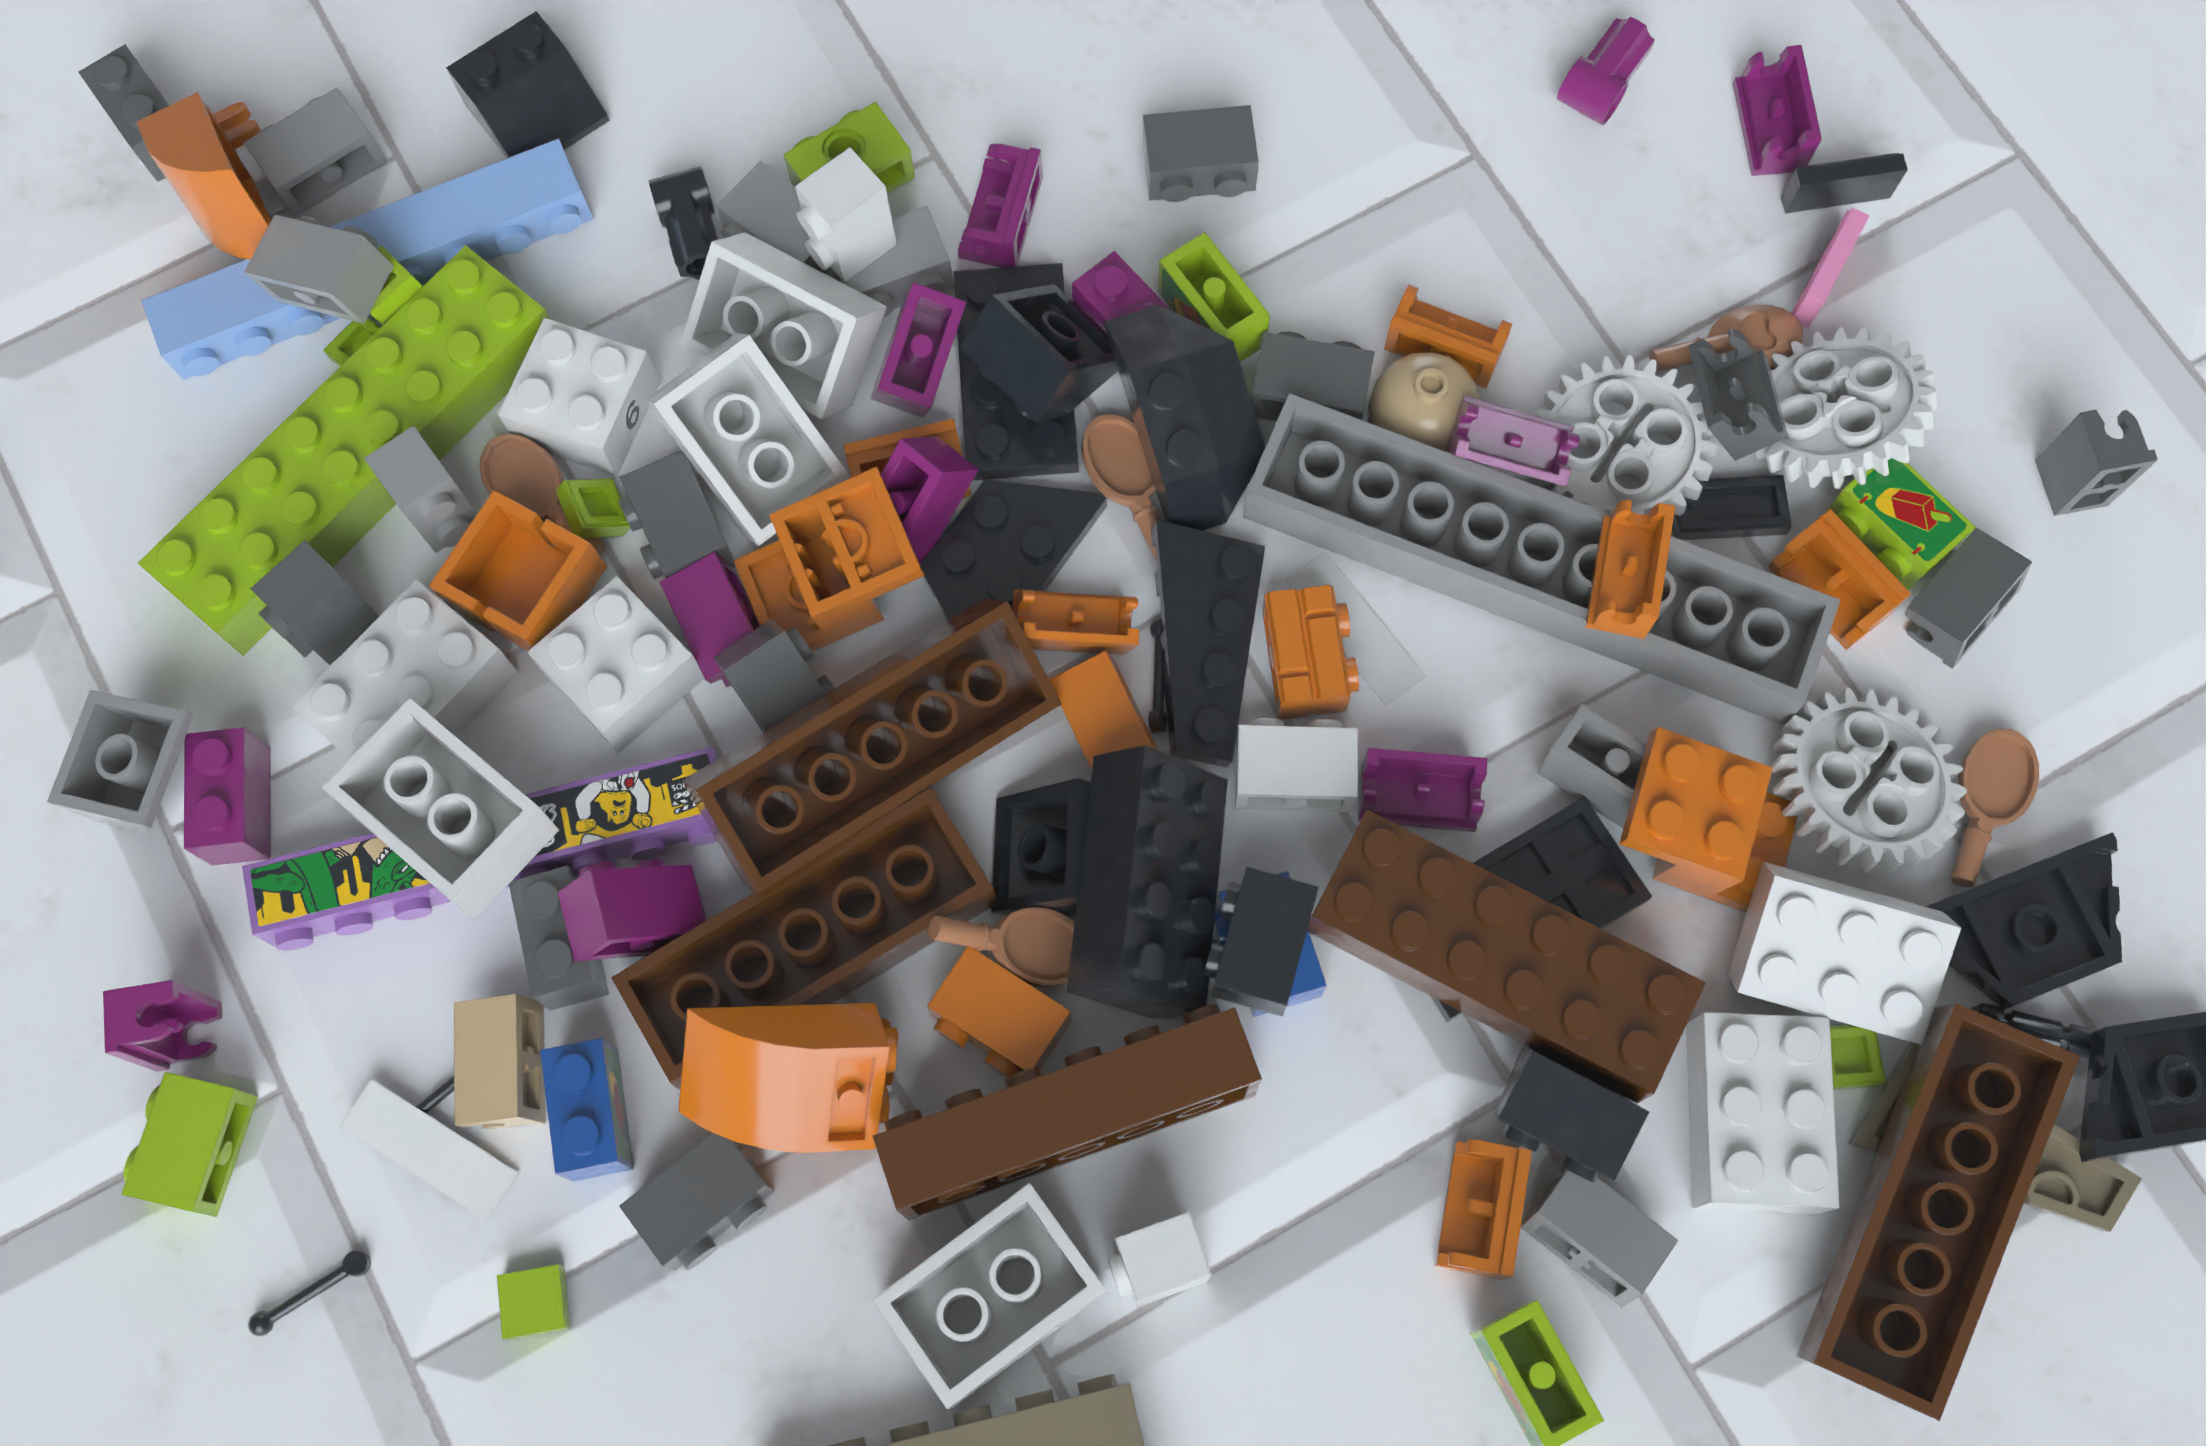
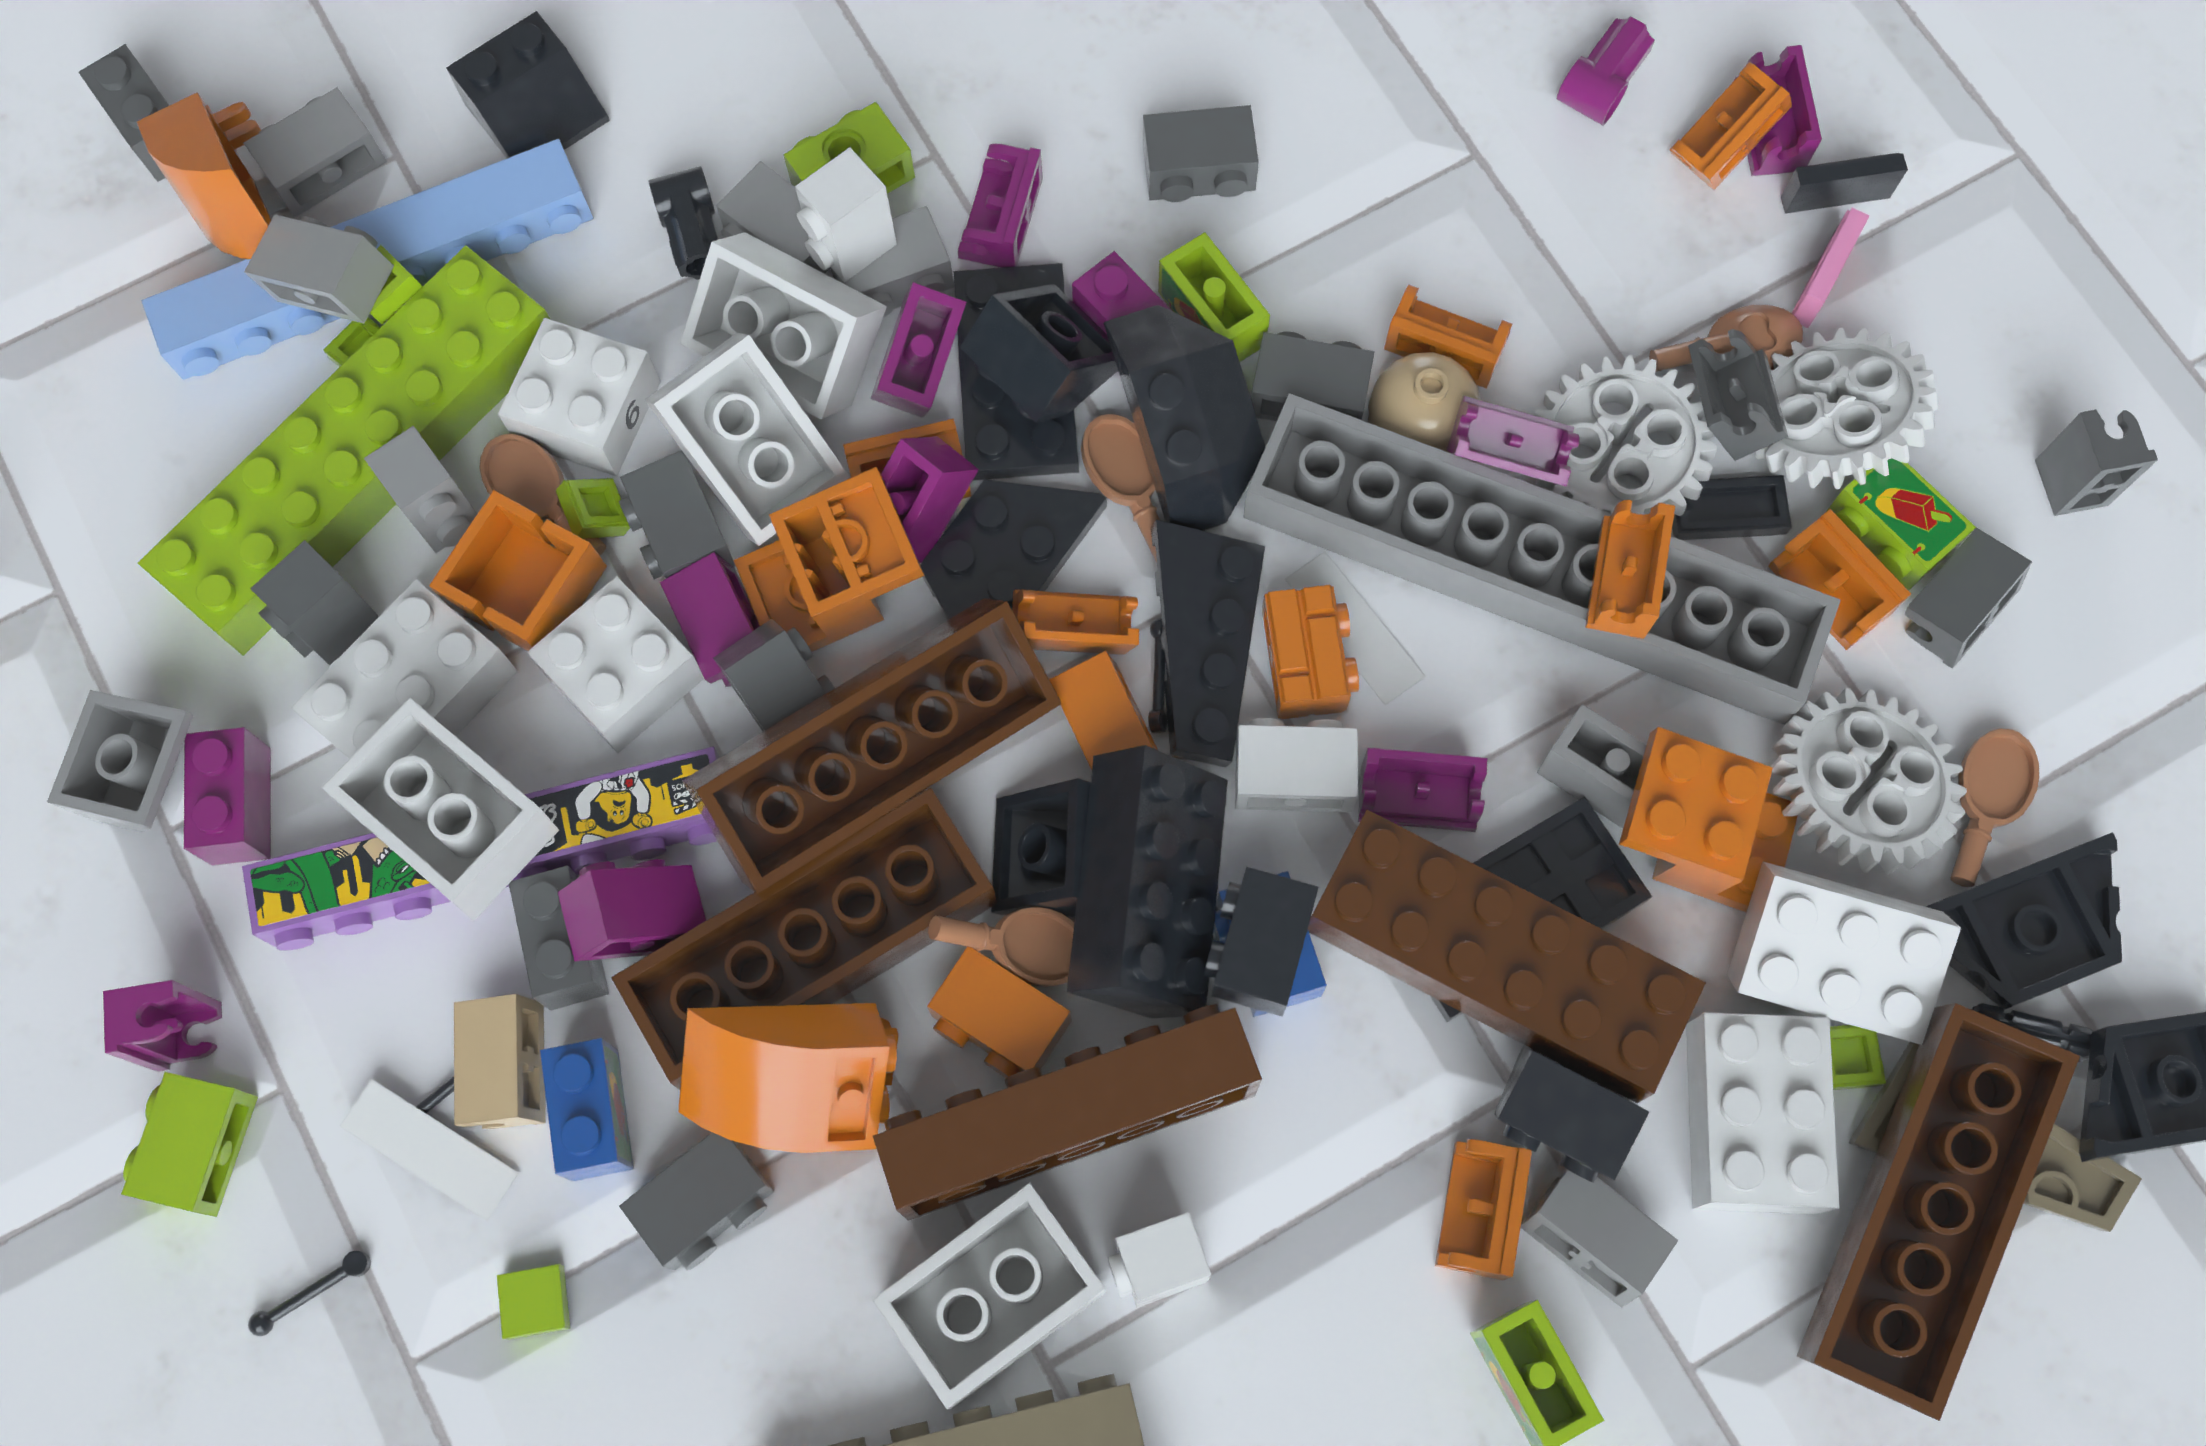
none -> orange hinge [1669,62,1792,190]

